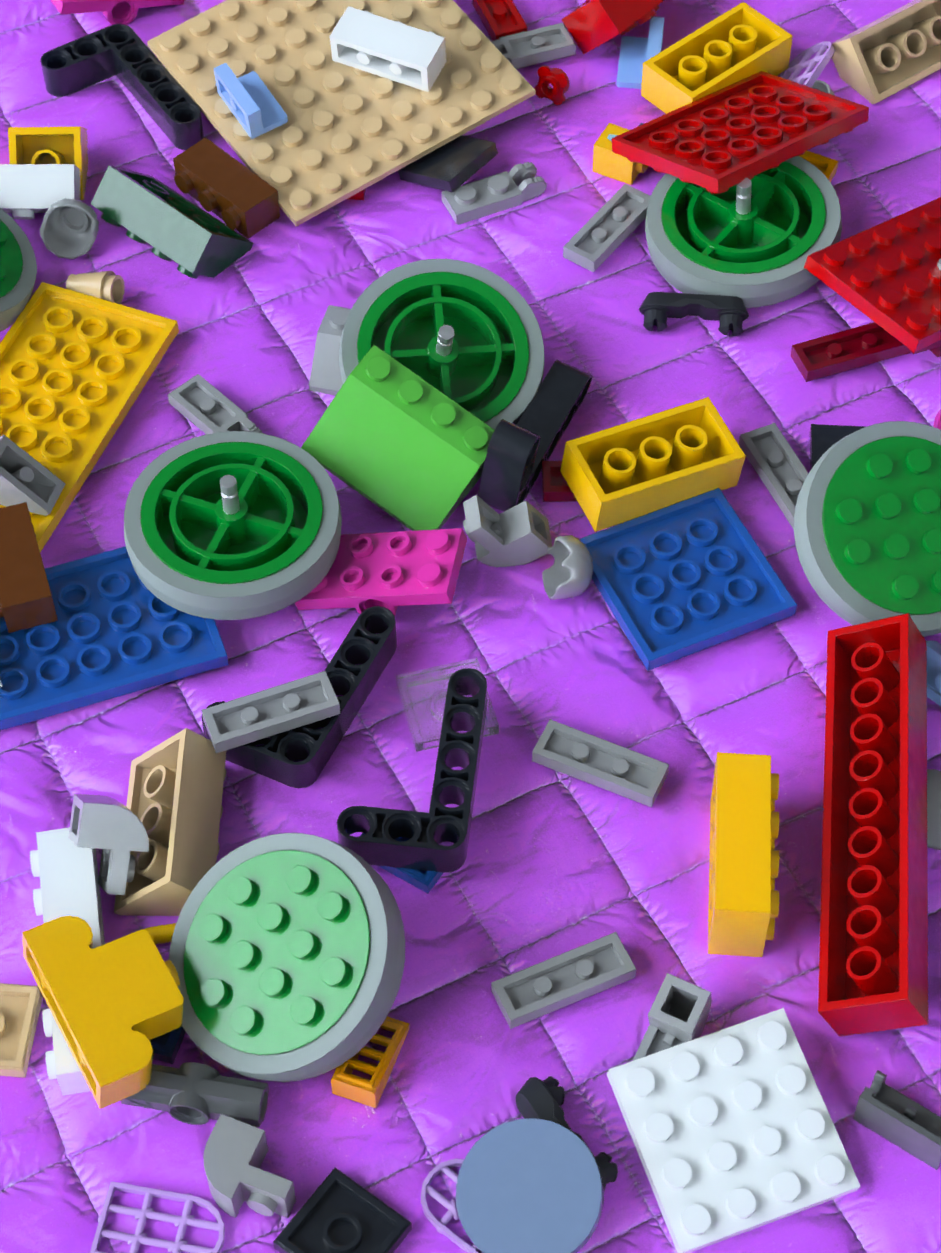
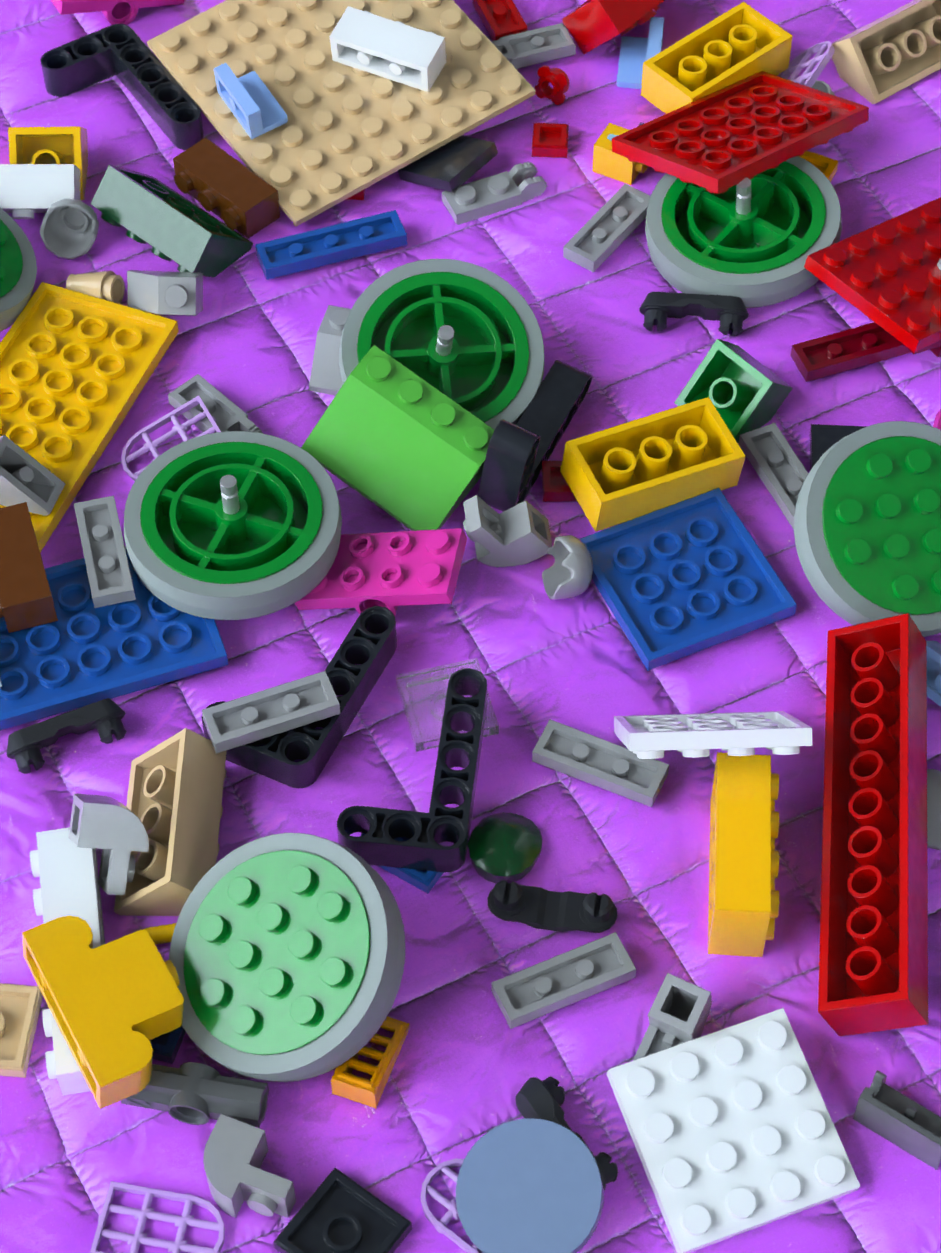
none -> black piece [6,698,127,774]
none -> light grey plate [74,496,136,608]
none -> lavender window [121,396,221,481]
none -> light grey slope [127,270,203,316]
none -> blue plate [255,210,407,280]
none -> dark green hat [468,812,542,883]
none -> black piece [487,880,617,933]
none -> red tile [532,123,569,158]
none -> white plate [614,711,813,759]
none -> green slope [674,339,793,443]

